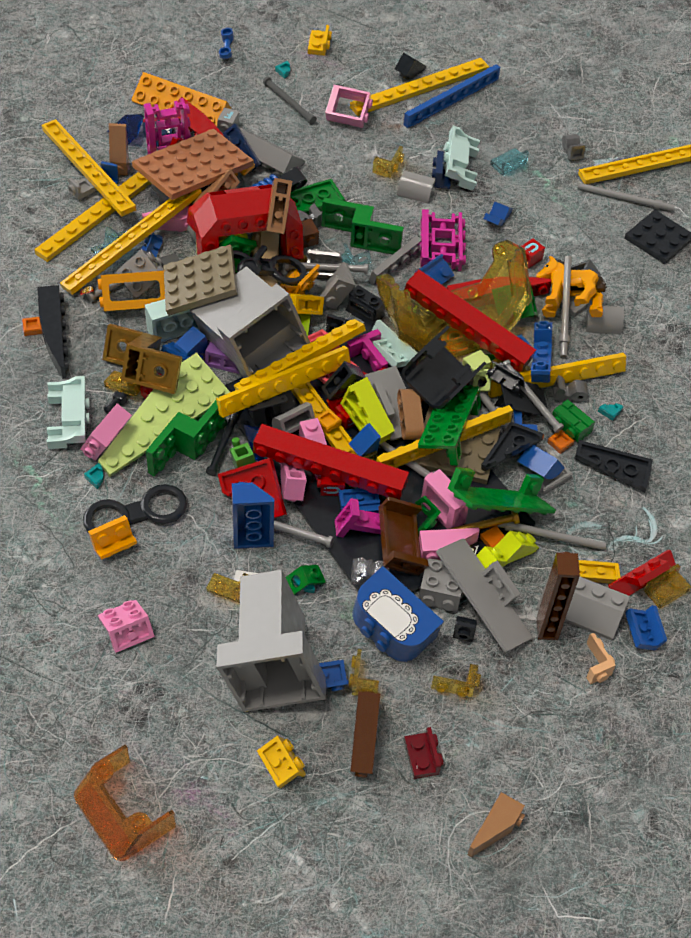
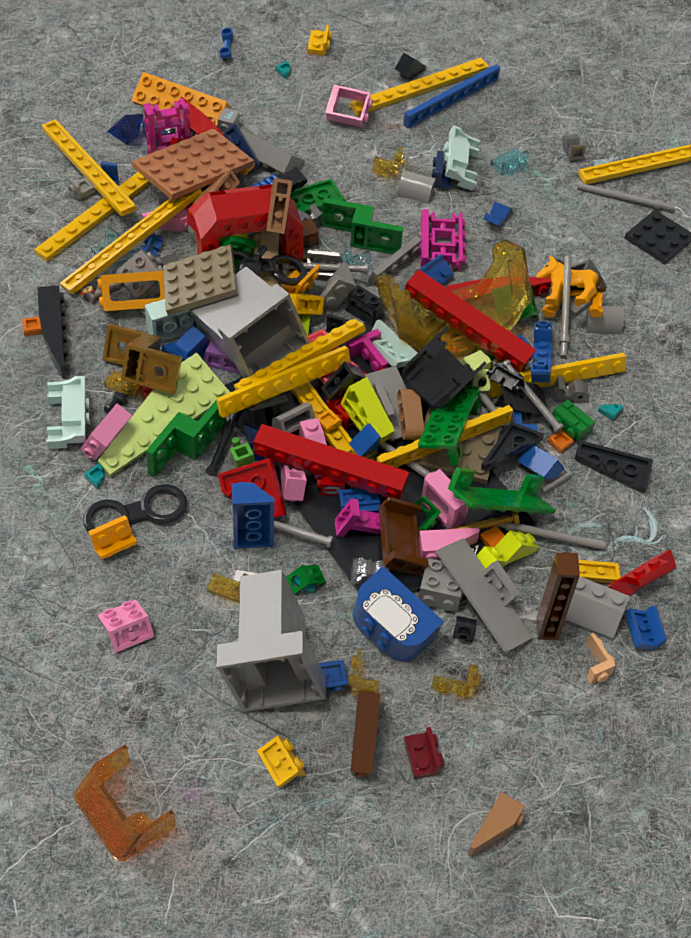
medium nougat slope [109,123,130,176] -> none
dark grey bar [263,76,317,125] -> none
red brick [517,238,545,269] -> none
clear yellow bracket [644,564,691,609] -> none

